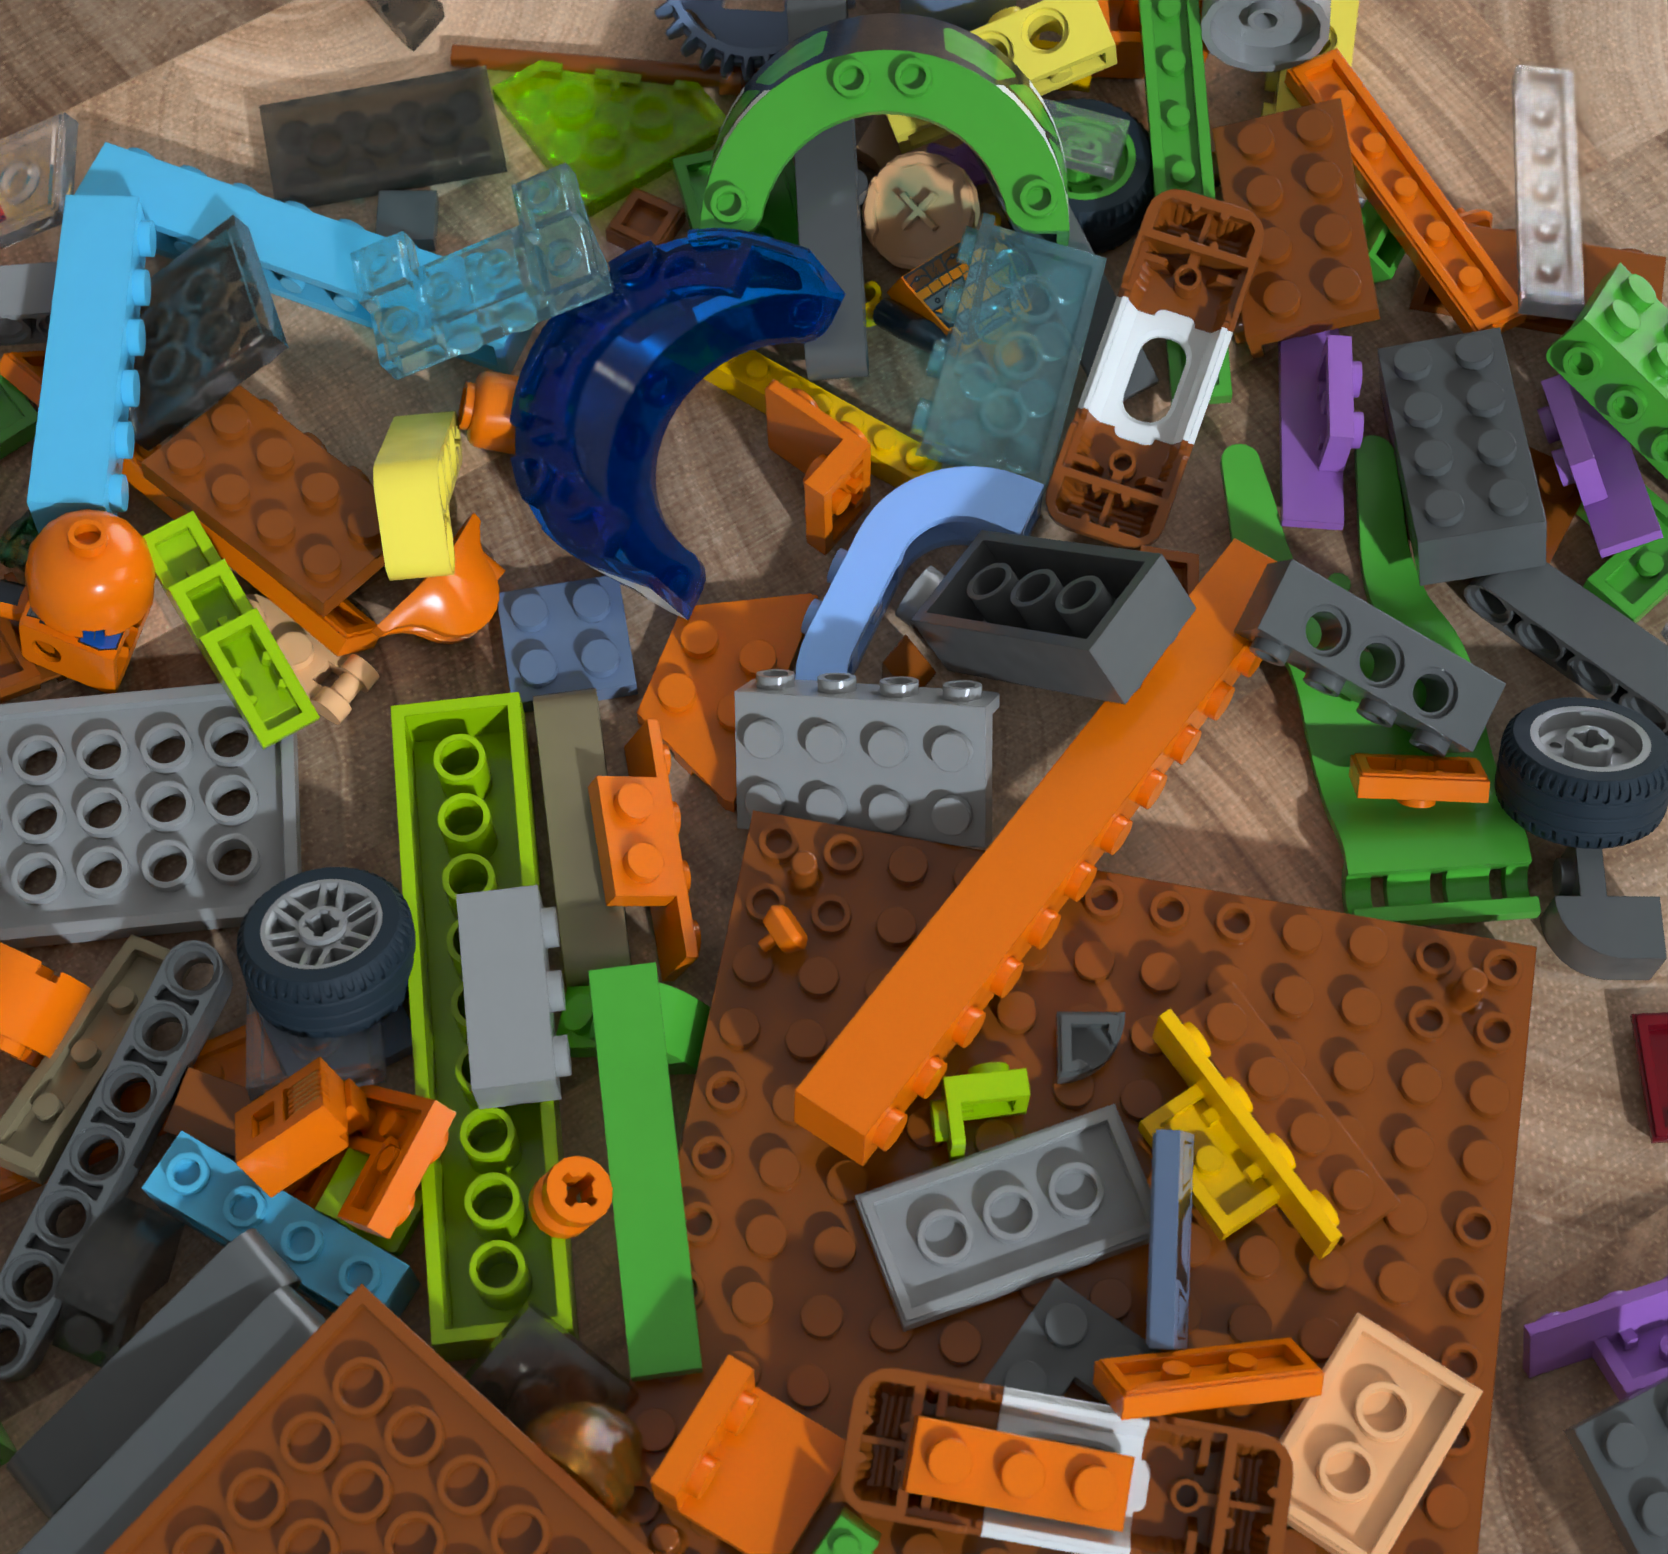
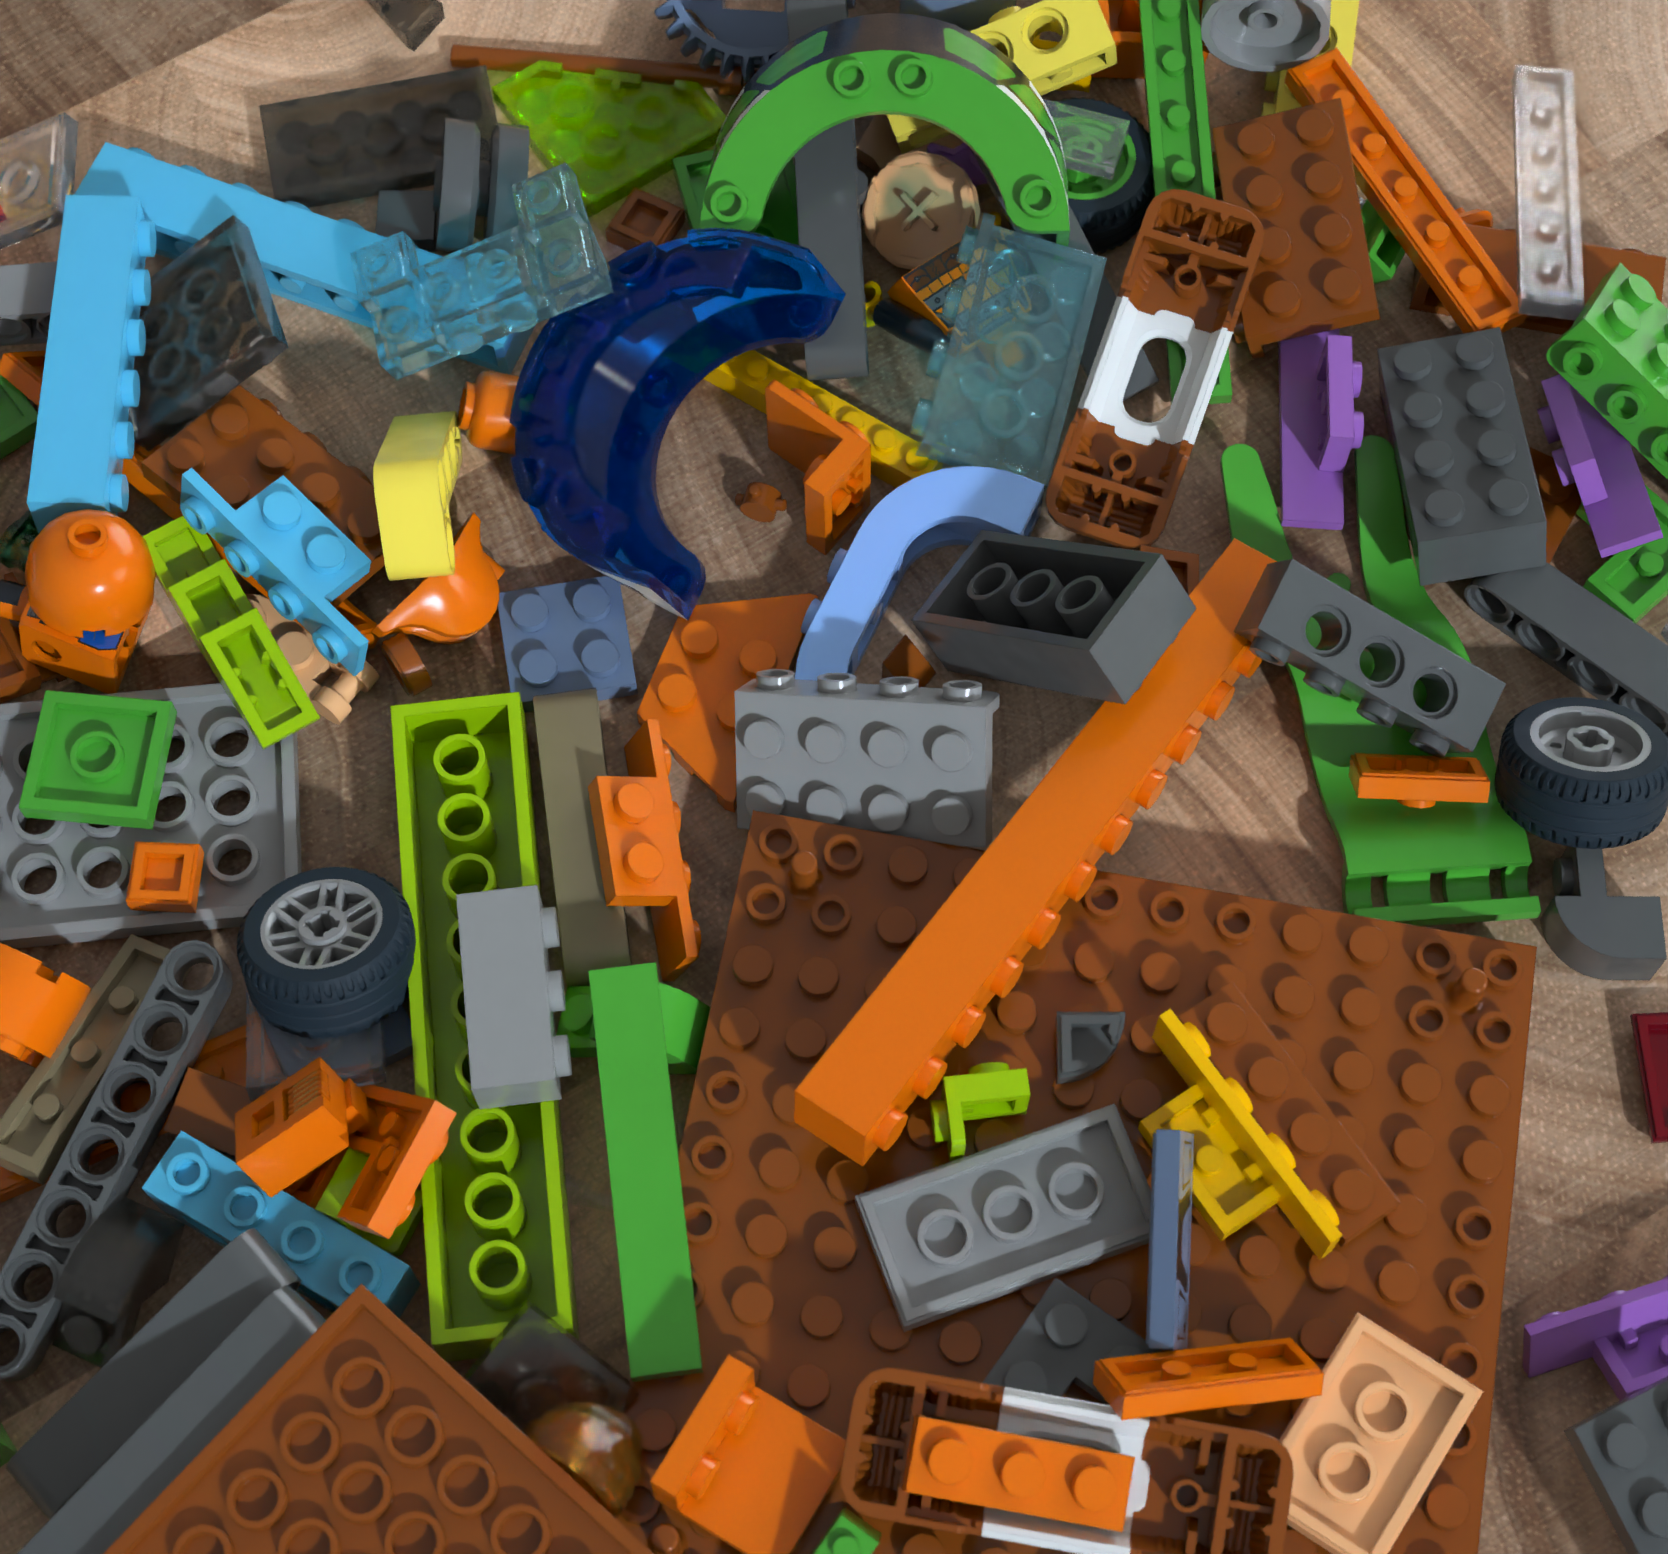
orange wheel [528,1156,613,1239] -> none
orange rock [758,905,808,954] -> none
light grey tile [895,565,946,629] -> none
none -> bright green plate [18,690,177,829]
none -> orange tile [126,841,204,913]
none -> medium azure bracket [180,468,371,676]
none -> dark orange tile [381,631,433,697]
none -> dark grey wheel [432,117,529,258]
none -> dark orange piece [735,482,787,522]

